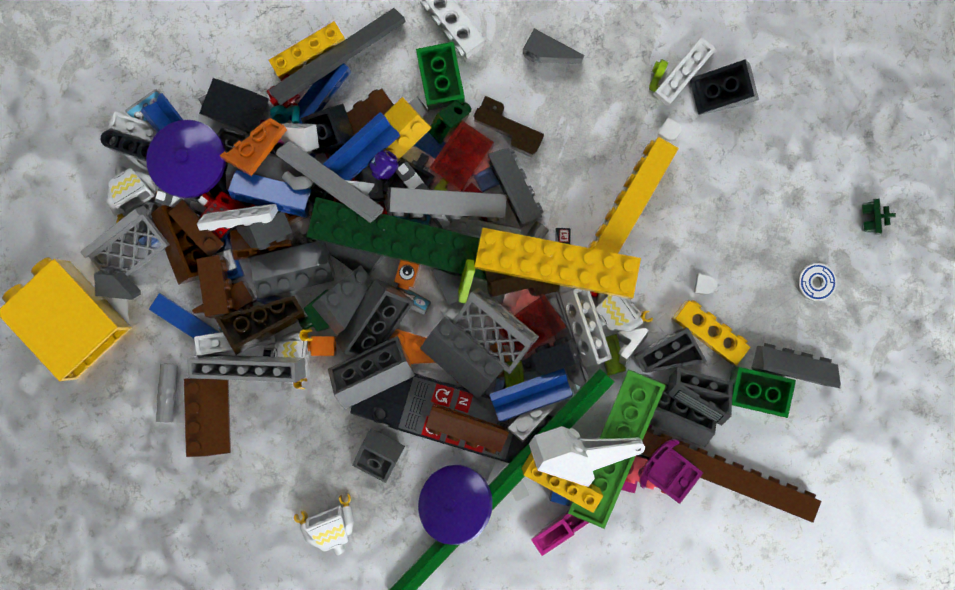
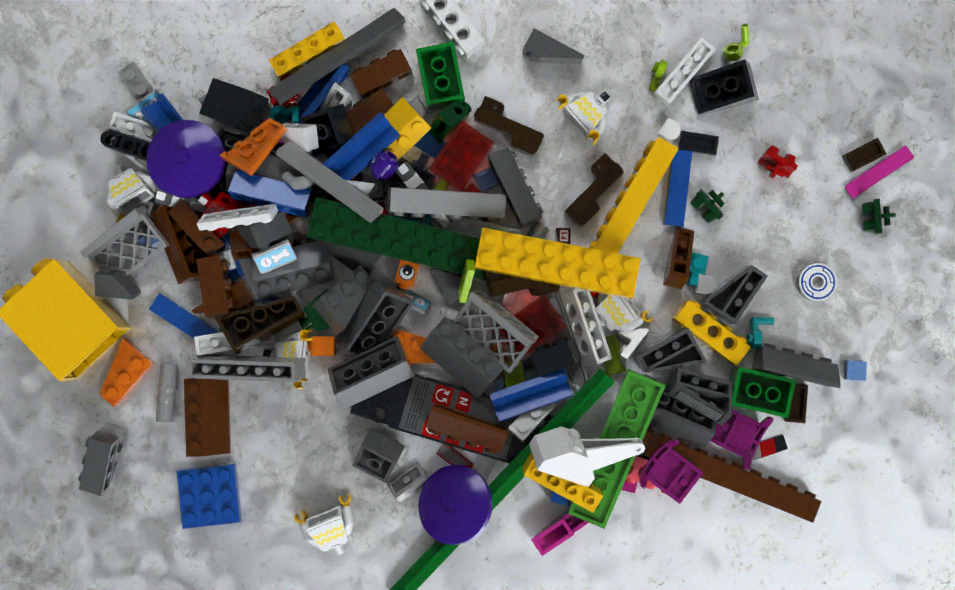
none -> dark grey wedge [78,423,129,496]
none -> orange wing [99,338,154,407]
none -> light grey plate [118,62,154,101]
none -> blue plate [177,464,242,529]
none -> slope [252,240,297,274]
none -> white slope [319,82,352,111]
none -> reddish brown brick [350,49,413,100]
none -> light grey slope [387,461,429,502]
none -> light grey sticker [437,444,474,468]
none -> white torso [554,91,611,145]
none -> dark brown piece [564,153,624,227]
none -> reddish brown slope [663,226,695,290]
none -> blue tile [664,150,693,227]
none -> black tile [678,131,719,156]
none -> teal plate [687,252,709,287]
none -> dark green hips [690,189,725,223]
none -> dark grey wedge [699,265,768,324]
none -> magenta piece [710,409,774,471]
none -> lime plate [723,23,749,61]
none -> teal plate [746,317,774,349]
none -> sticker [753,435,788,460]
none -> red hips [757,145,798,179]
none -> dark brown tile [784,384,808,423]
none -> dark brown tile [842,138,887,172]
none -> medium blue tile [844,360,867,381]
none -> dark pink sticker [845,146,914,199]

